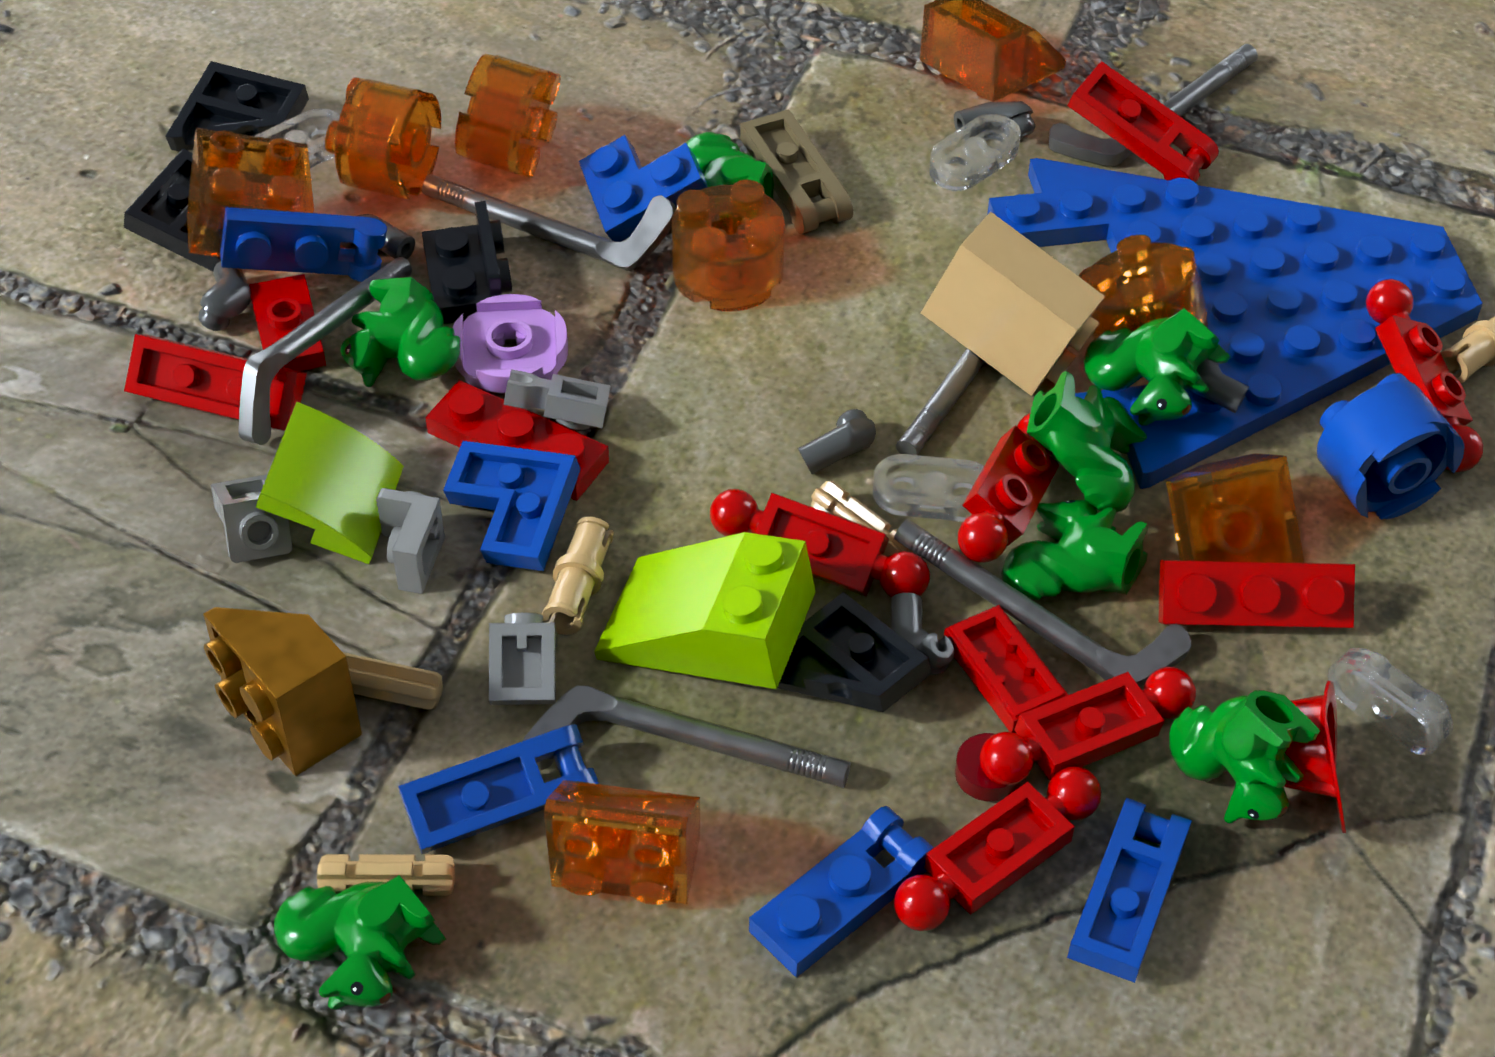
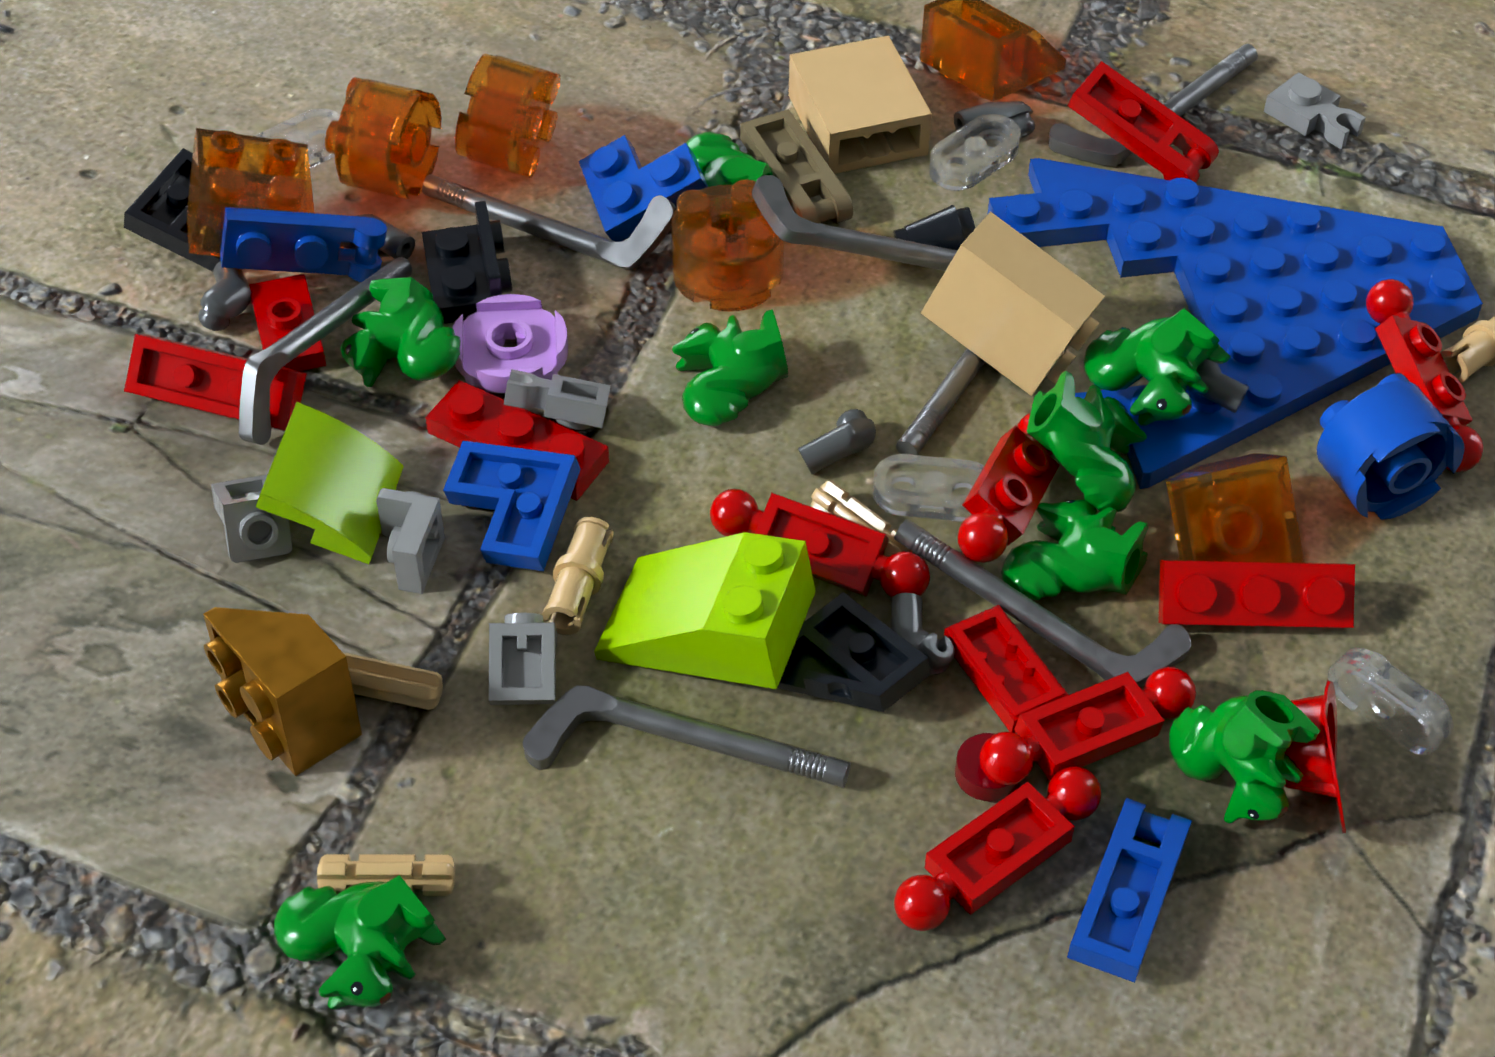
black wing [165,61,309,152] -> none
blue plate [399,724,601,854] -> none
clear orange slope [544,780,700,905] -> none
blue plate [749,806,934,978] -> none
clear orange brick [1079,235,1208,340] -> none
none -> green animal [672,310,789,427]
none -> flat silver piece [752,175,958,271]
none -> tan brick [788,35,932,174]
none -> black cone [893,205,975,250]
none -> light grey plate [1264,72,1366,149]

